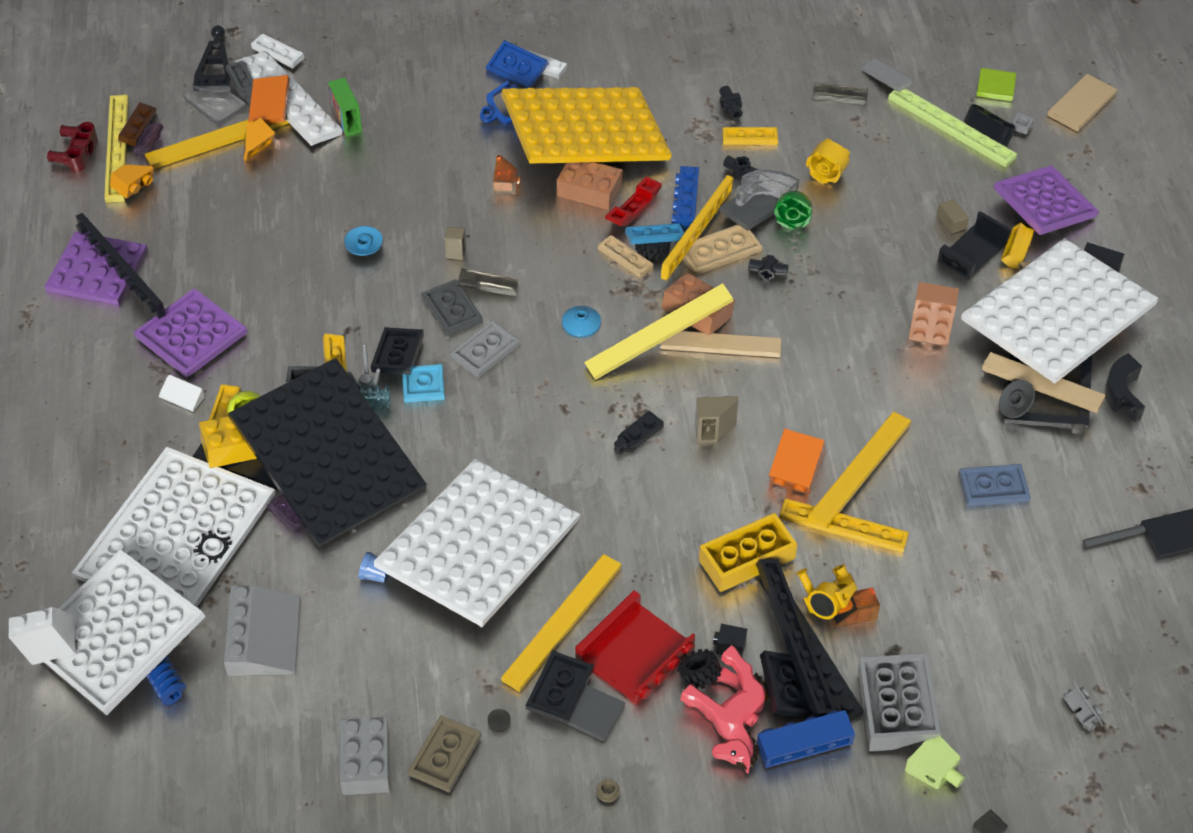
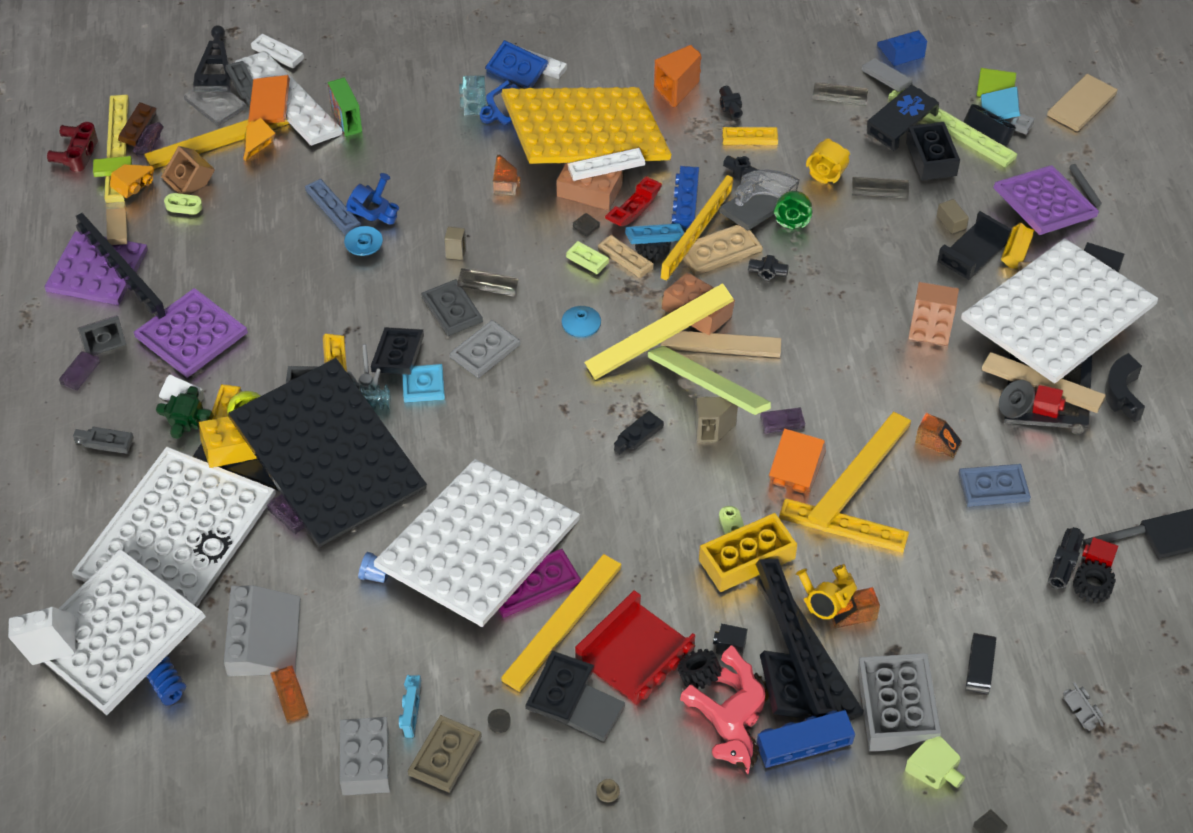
none -> clear purple plate [59,351,100,391]
none -> dark grey hinge [73,427,134,454]
none -> dark grey slope [77,315,126,357]
none -> lime tile [93,156,132,177]
none -> tan tile [106,208,127,245]
none -> dark green piece [156,386,213,439]
none -> medium nougat slope [161,146,215,195]
none -> yellowish green plate [164,193,203,214]
none -> clear orange slope [270,665,309,723]
none -> sand blue tile [305,179,361,235]
none -> blue piece [346,173,399,224]
none -> medium azure hinge [399,675,422,738]
none -> clear light blue brick [459,75,486,115]
none -> magenta tile [498,549,581,618]
none -> yellowish green plate [566,241,609,274]
none -> white tile [568,148,645,181]
none -> clear smoke tile [573,213,600,237]
none -> yellowish green tile [648,346,771,415]
none -> orange slope [654,45,702,108]
none -> yellowish green plate [719,506,744,535]
none -> clear purple plate [760,407,805,434]
none -> clear smoke tile [852,177,909,198]
none -> black panel [867,84,939,151]
none -> blue slope [877,30,927,66]
none -> black brick [906,122,960,181]
none -> clear orange slope [915,413,962,458]
none -> black beam [966,633,996,695]
none -> medium azure tile [981,87,1020,119]
none -> red brick [1033,385,1066,418]
none -> black piece [1048,527,1085,589]
none -> dark grey bar [1069,164,1102,207]
none -> black tyre [1073,561,1116,603]
none -> red brick [1082,537,1118,569]

